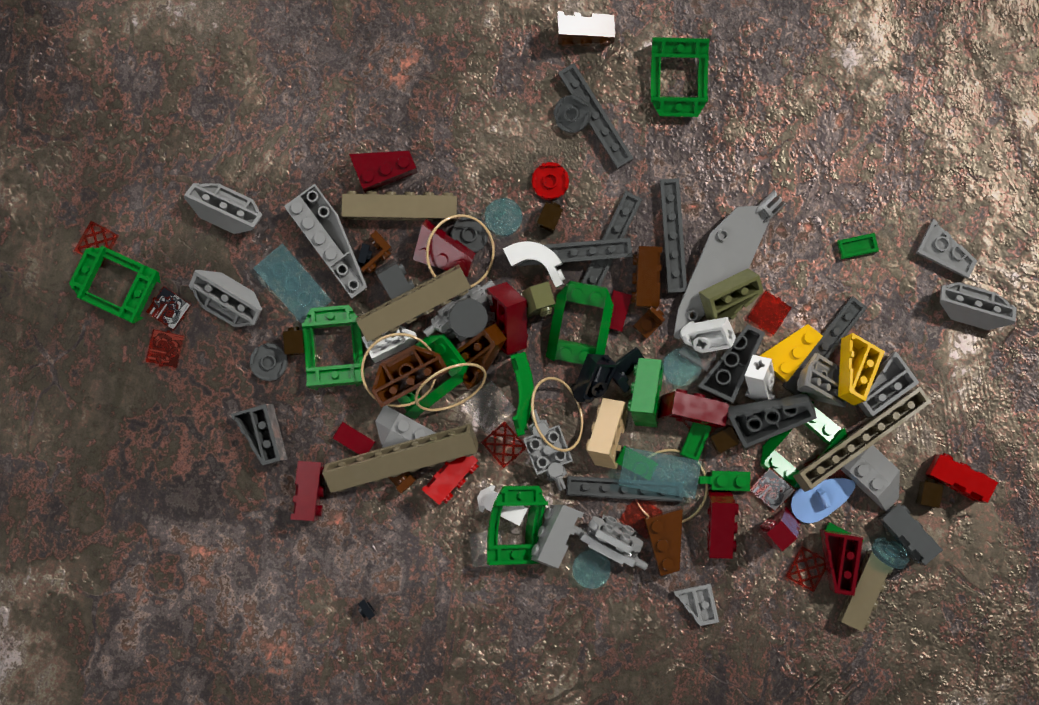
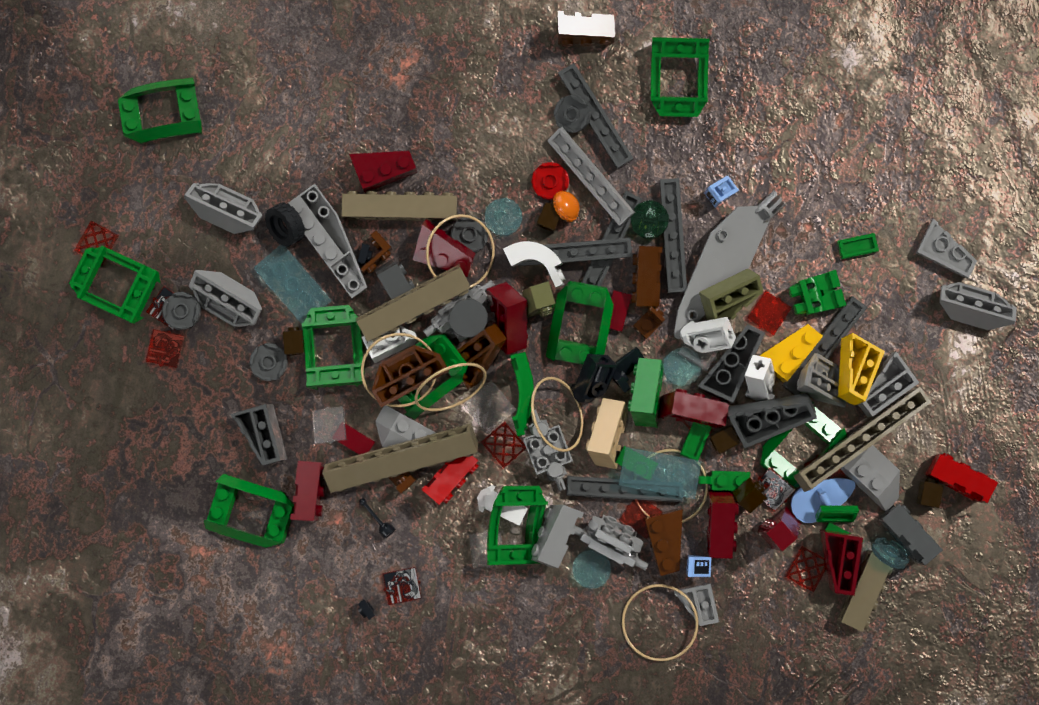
none -> green wedge [117,78,202,144]
none -> dark grey tile [162,292,201,330]
none -> green wedge [203,474,294,548]
none -> black tyre [265,202,305,247]
none -> clear piece [312,406,346,444]
none -> black hinge [359,498,396,539]
none -> piece [382,567,422,605]
none -> light grey plate [547,127,635,226]
none -> orange hat [553,191,580,222]
none -> tan piece [622,584,698,661]
none -> clear green dish [631,200,669,239]
none -> light blue slope [686,555,711,577]
none -> light blue slope [704,176,739,208]
none -> dark brown brick [733,478,767,513]
none -> green hips [788,270,846,316]
none -> green tile [815,506,859,522]

